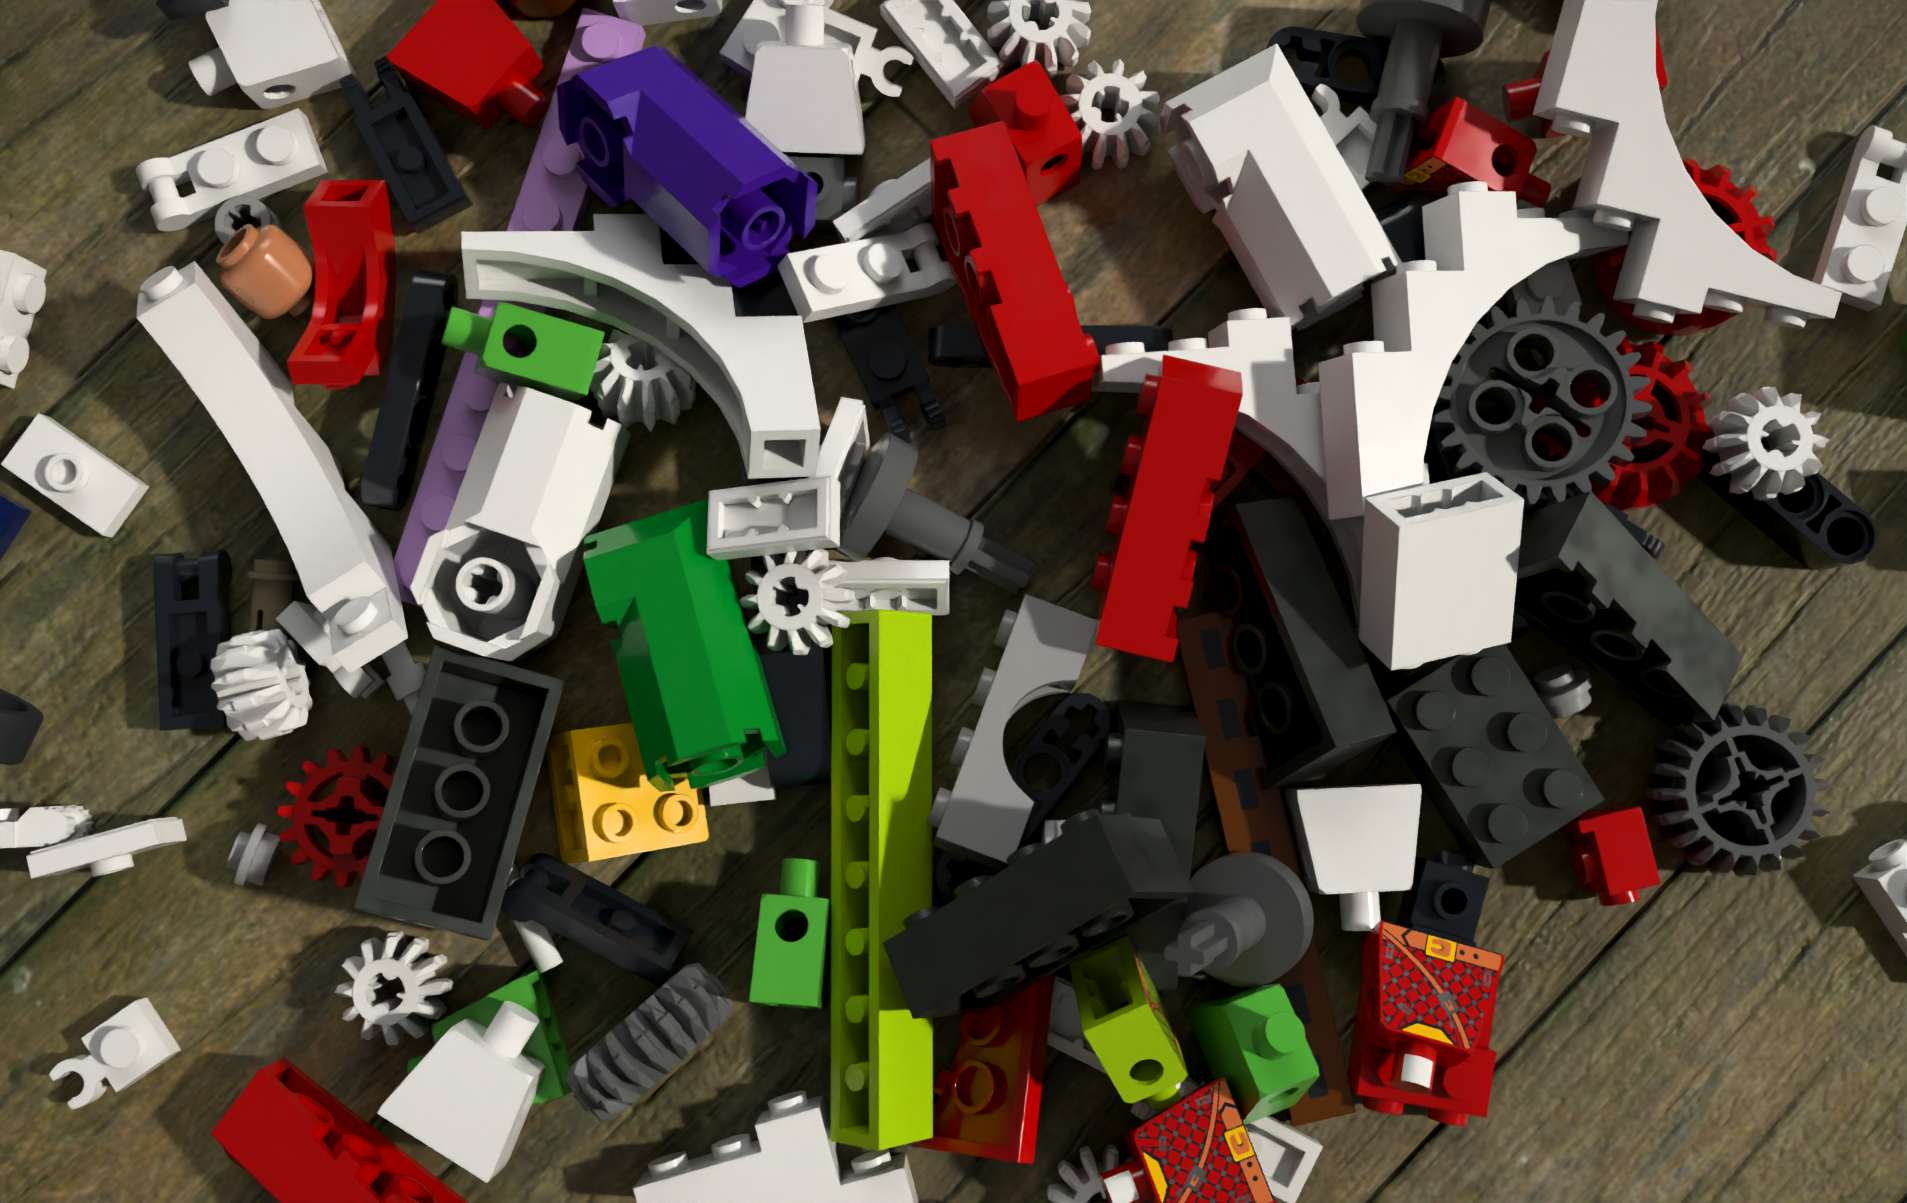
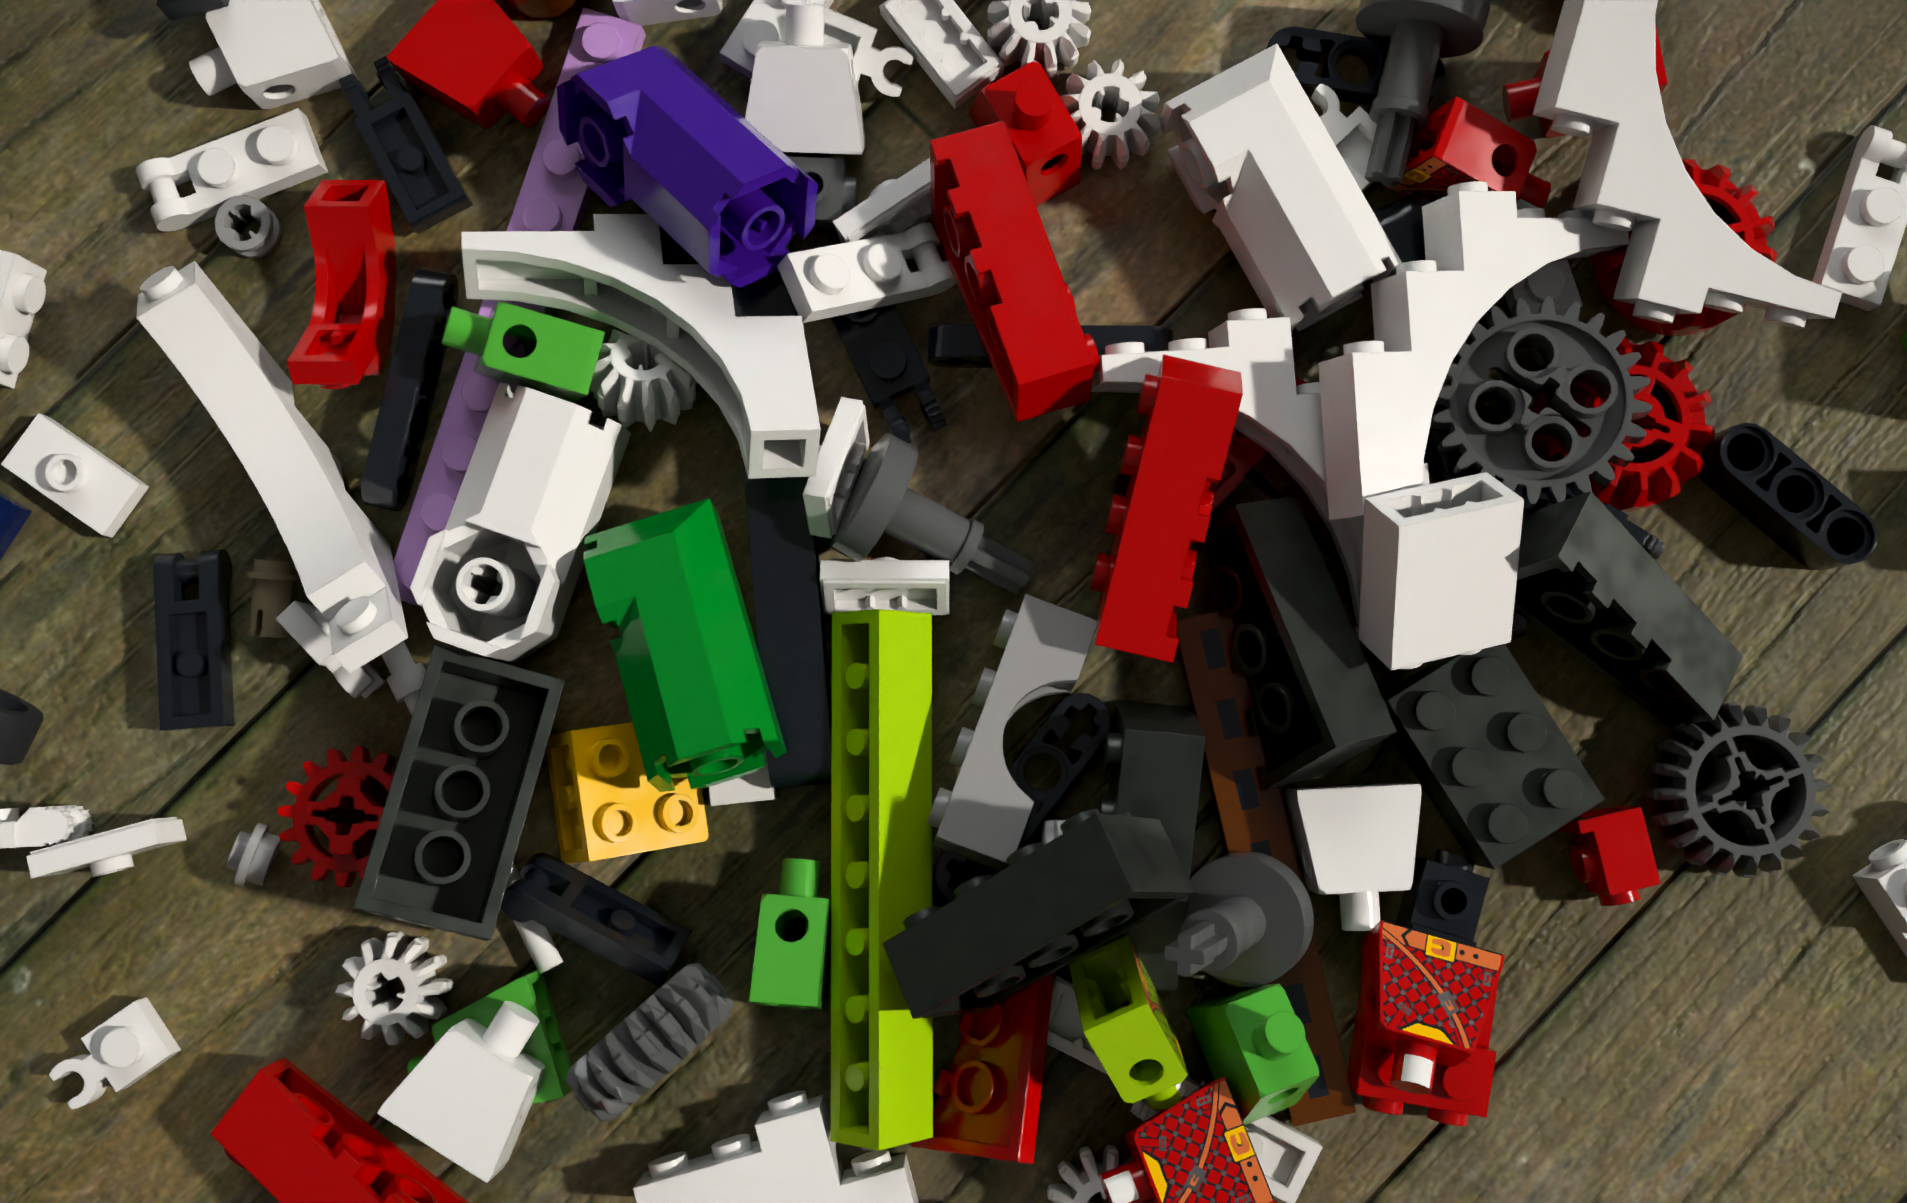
white gear [210,629,313,741] -> none
nougat head [216,224,315,319] -> none
white plate [707,475,840,561] -> none
white gear [740,549,855,656] -> none
light grey plate [1532,664,1592,719] -> none
white gear [1702,387,1830,500] -> none

